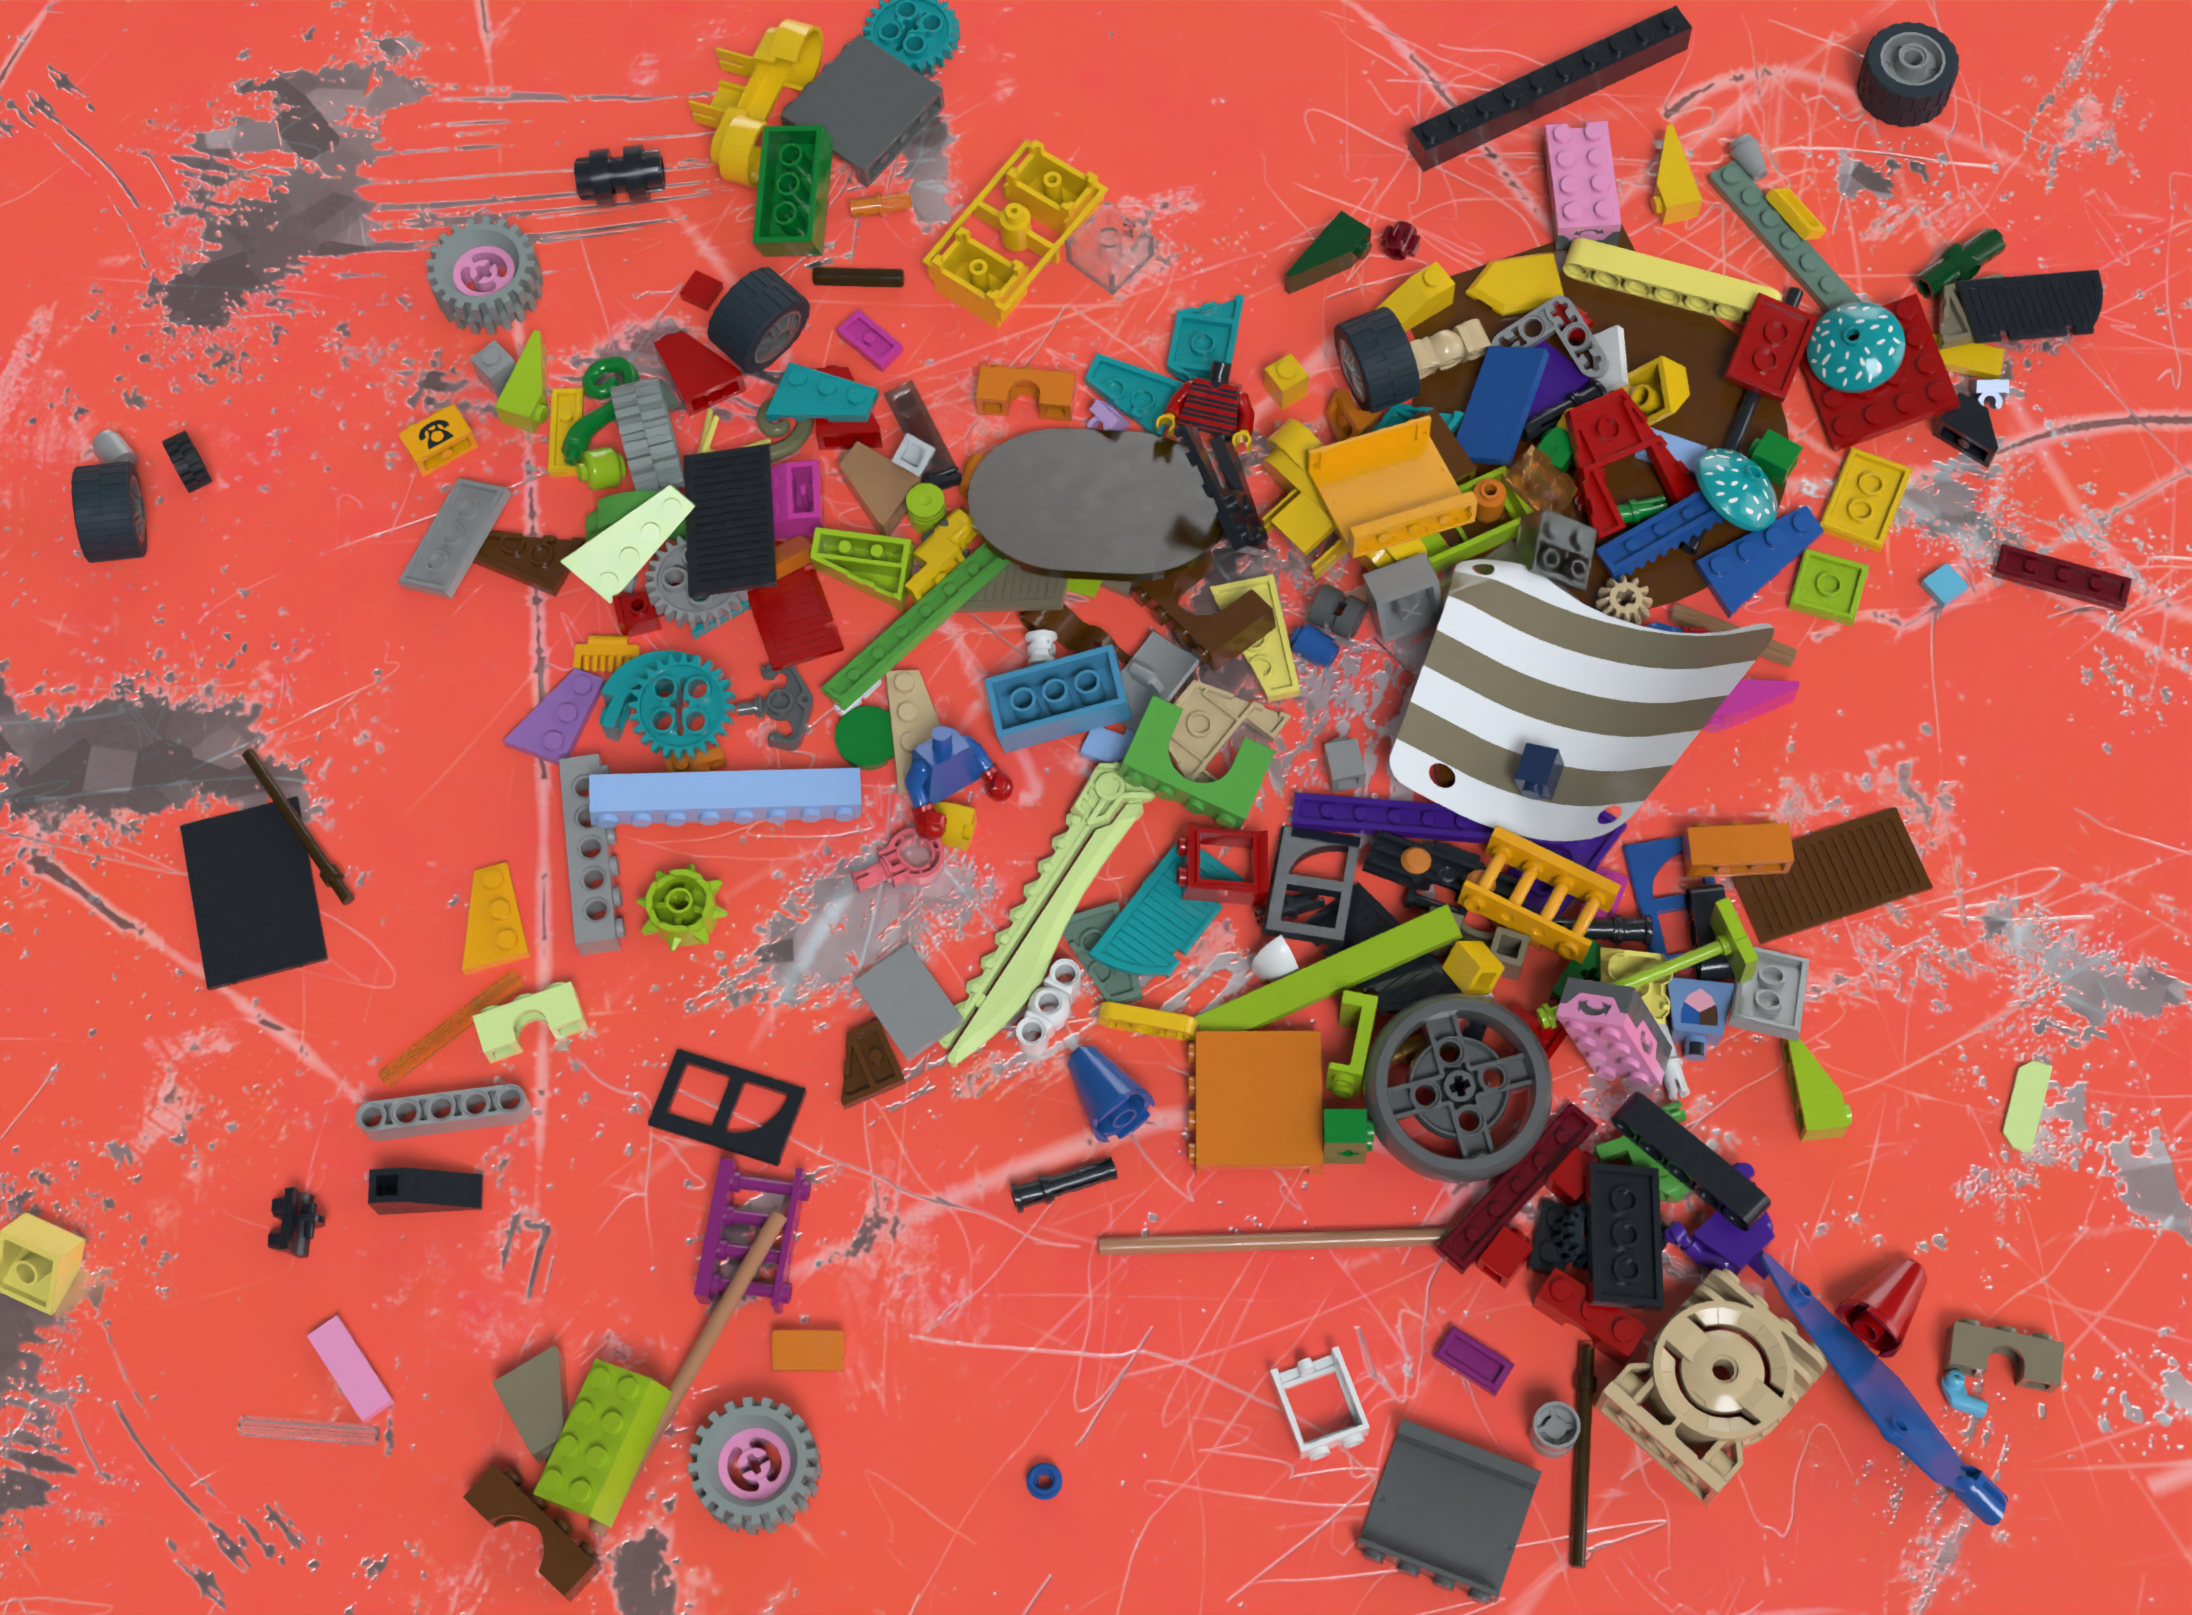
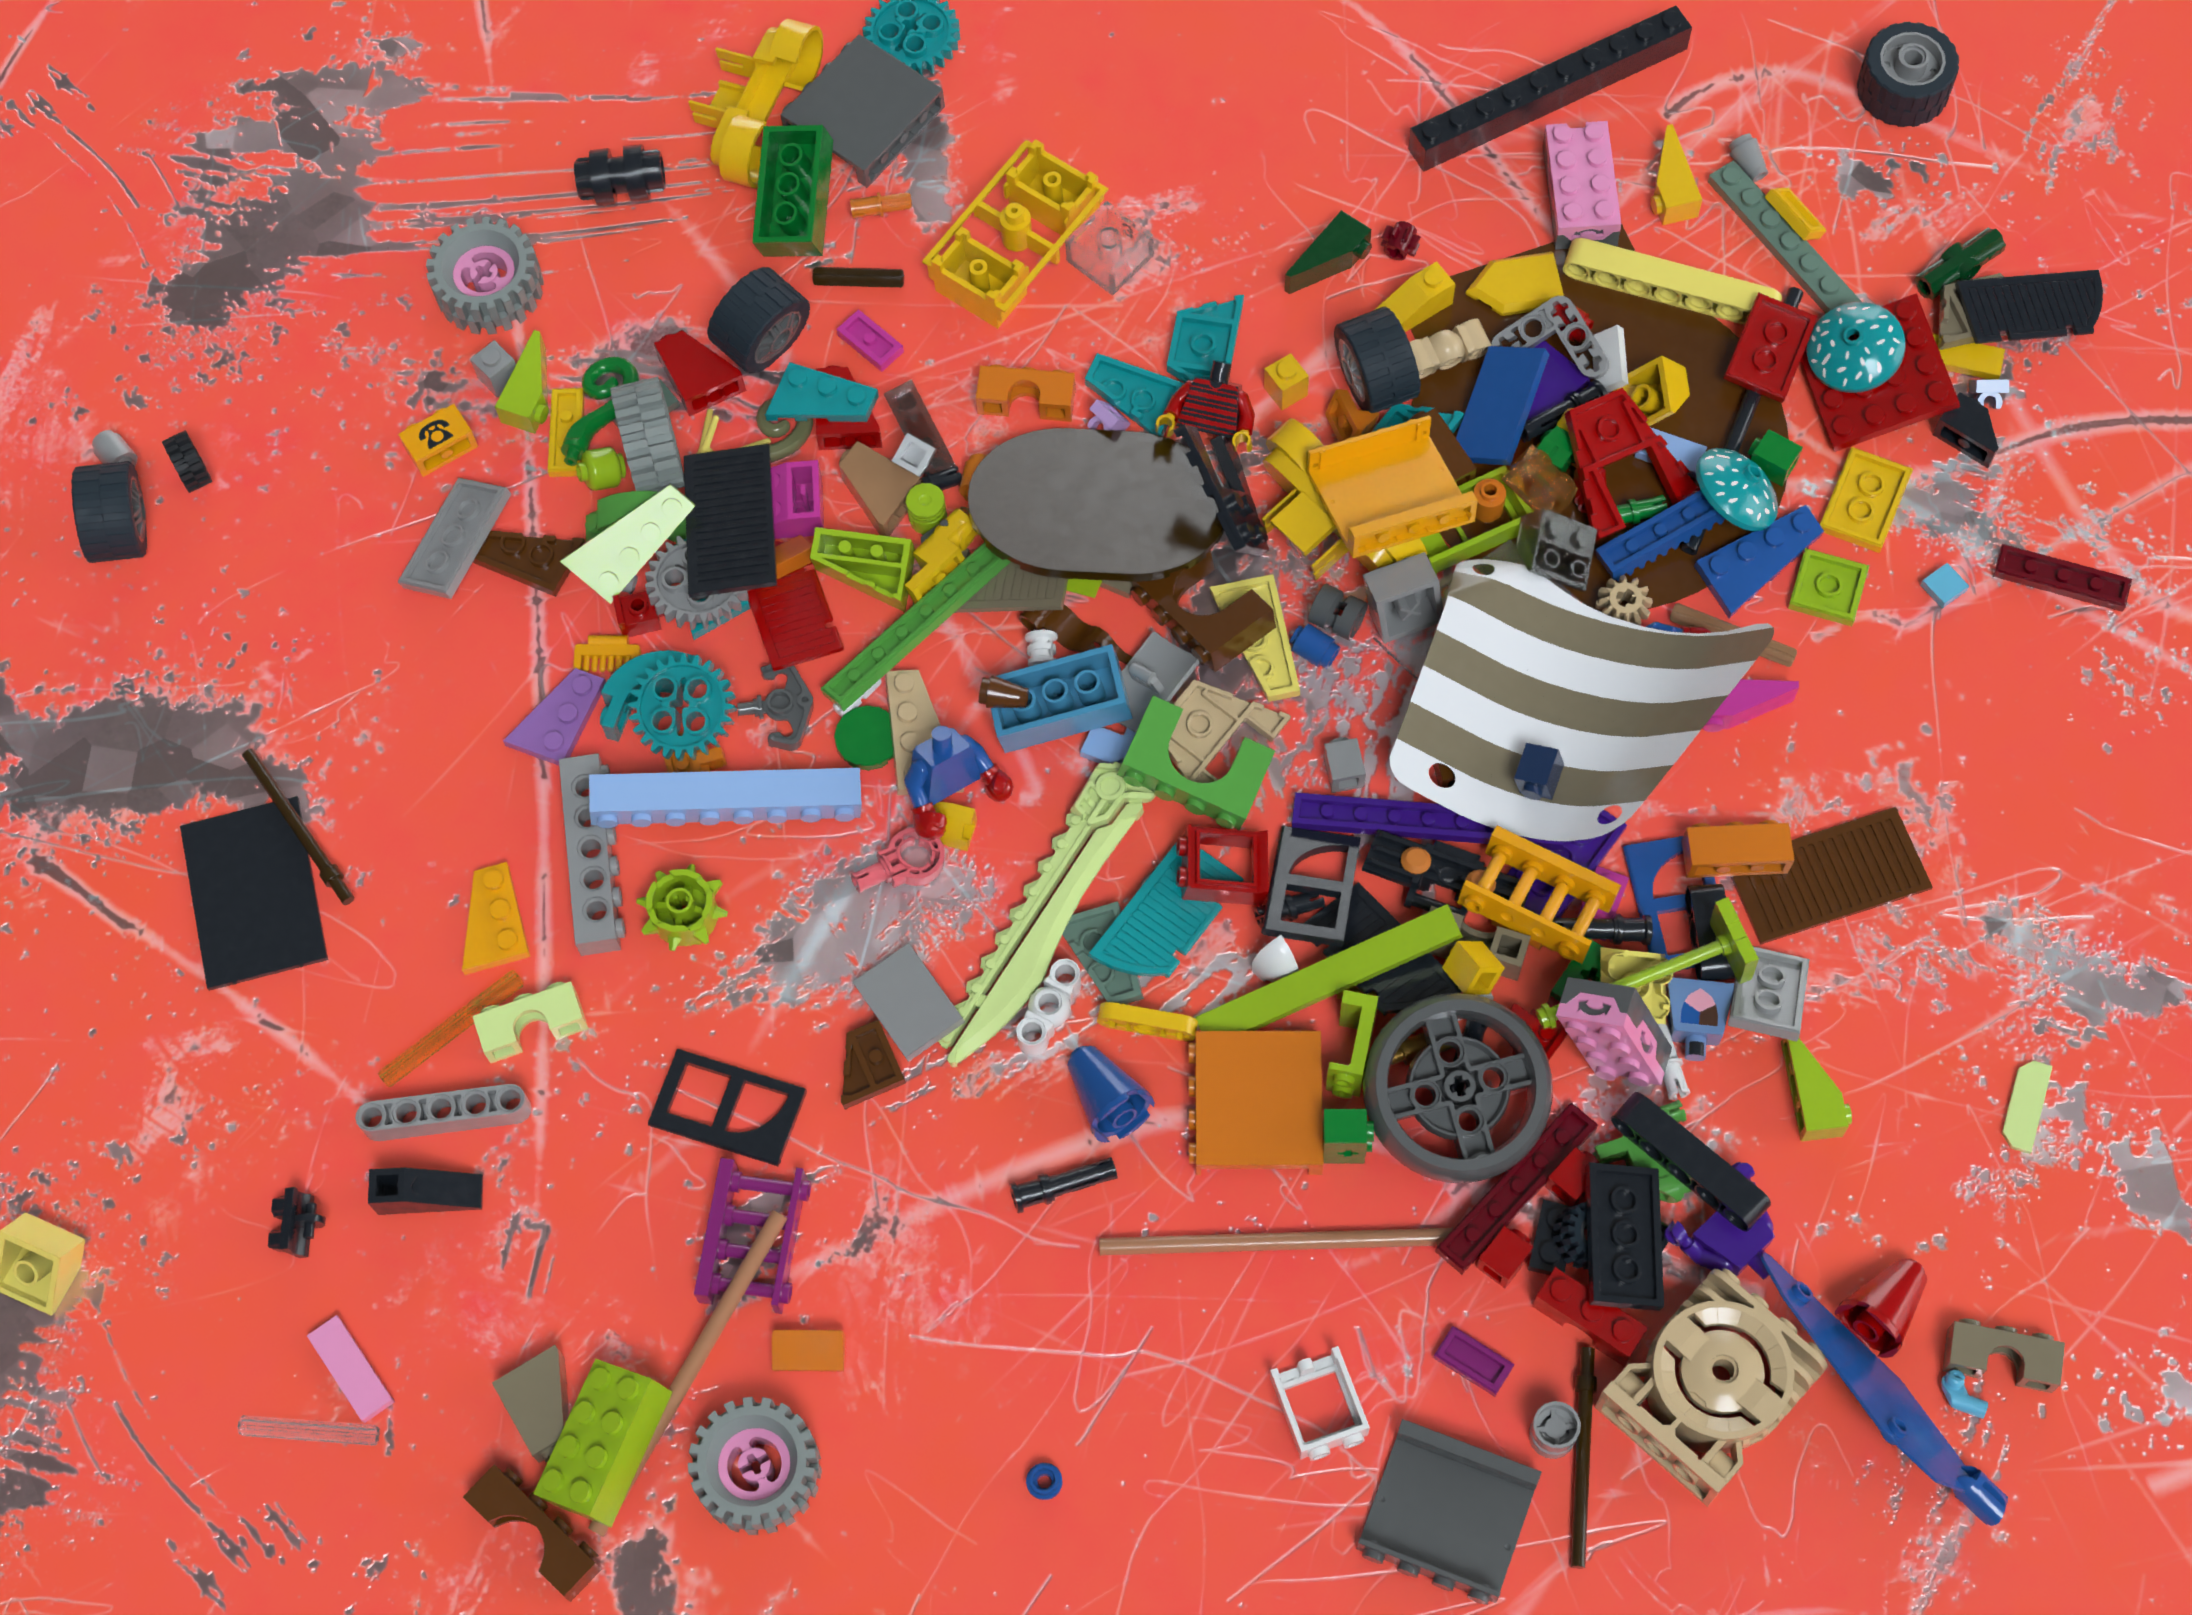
red tile [680,270,724,312] -> none
none -> reddish brown cone [978,675,1029,708]

